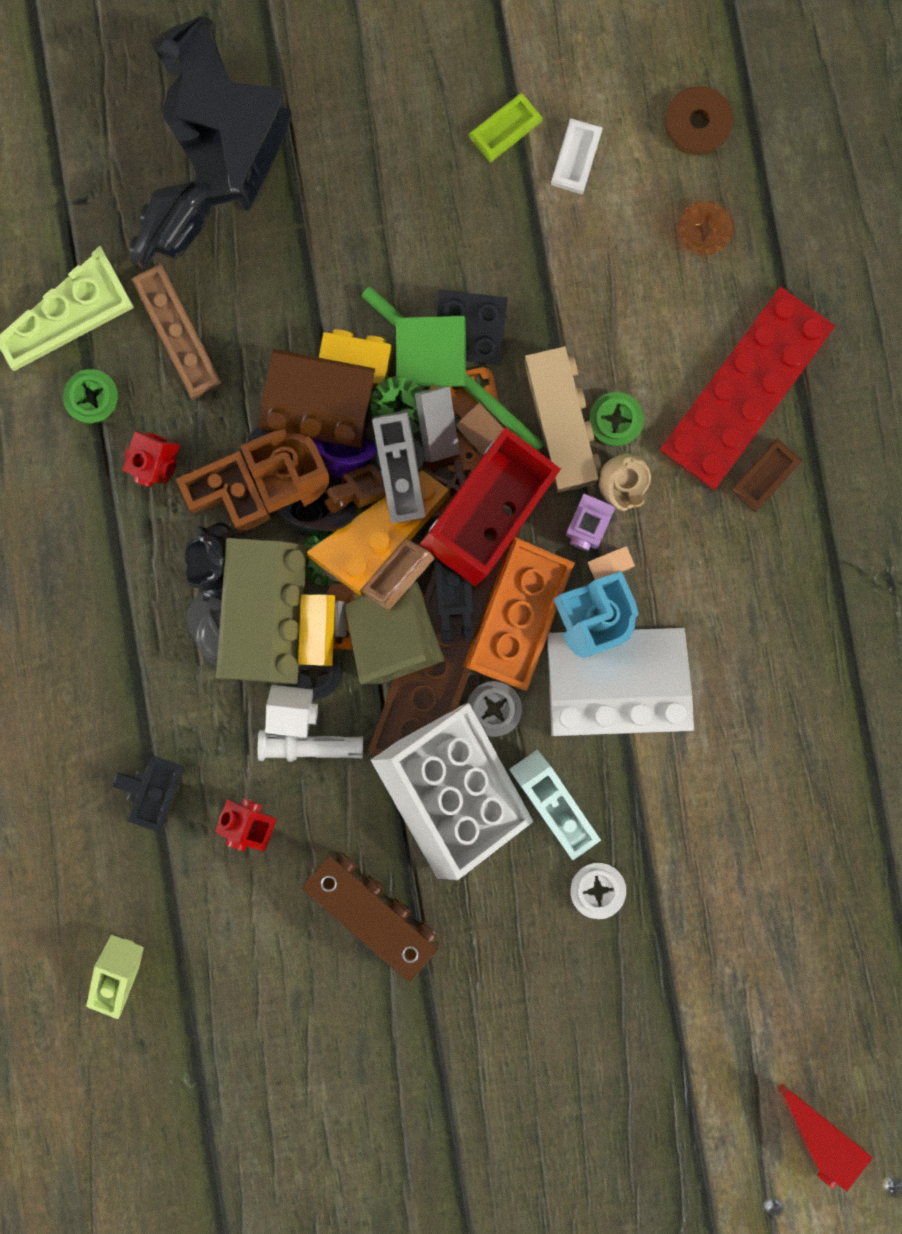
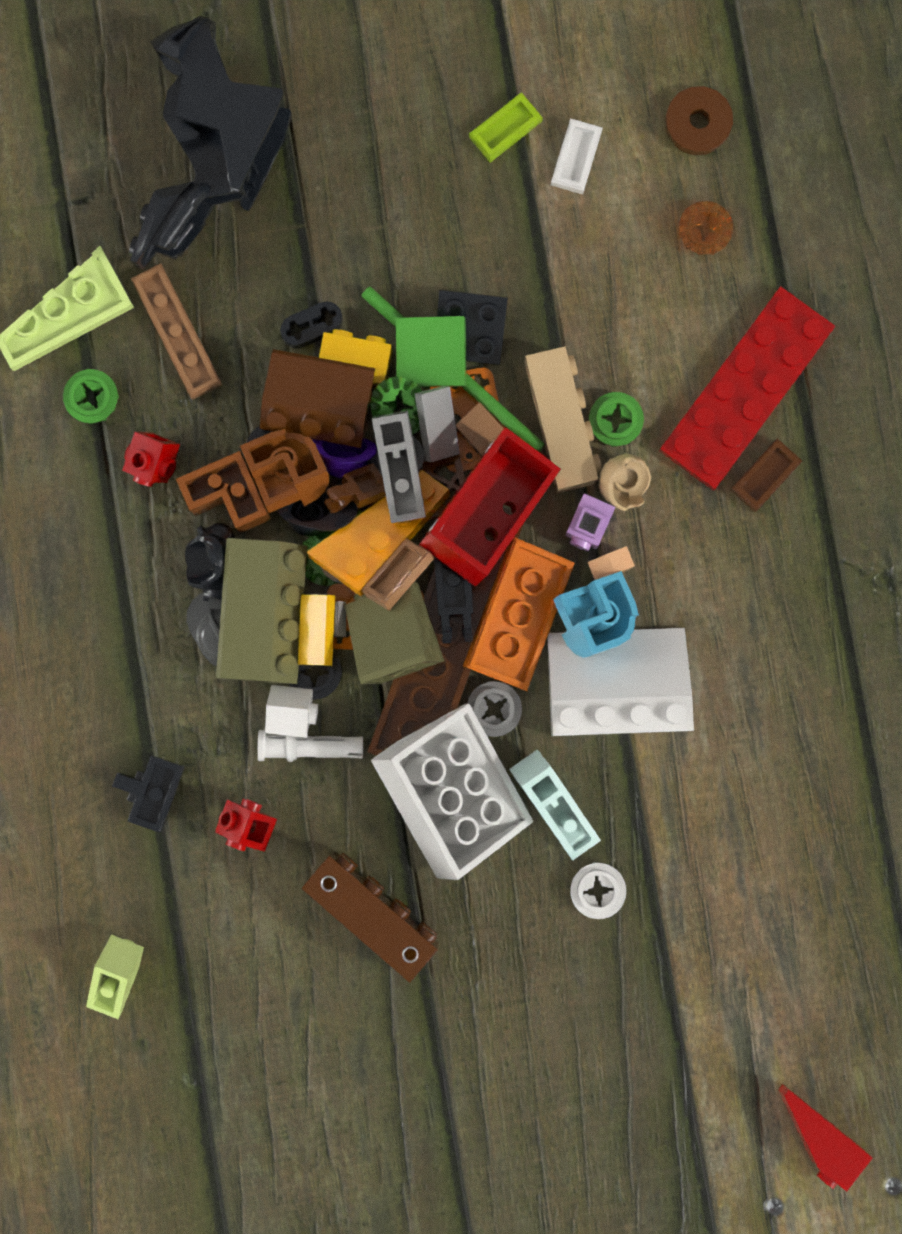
none -> black beam [280,301,343,349]

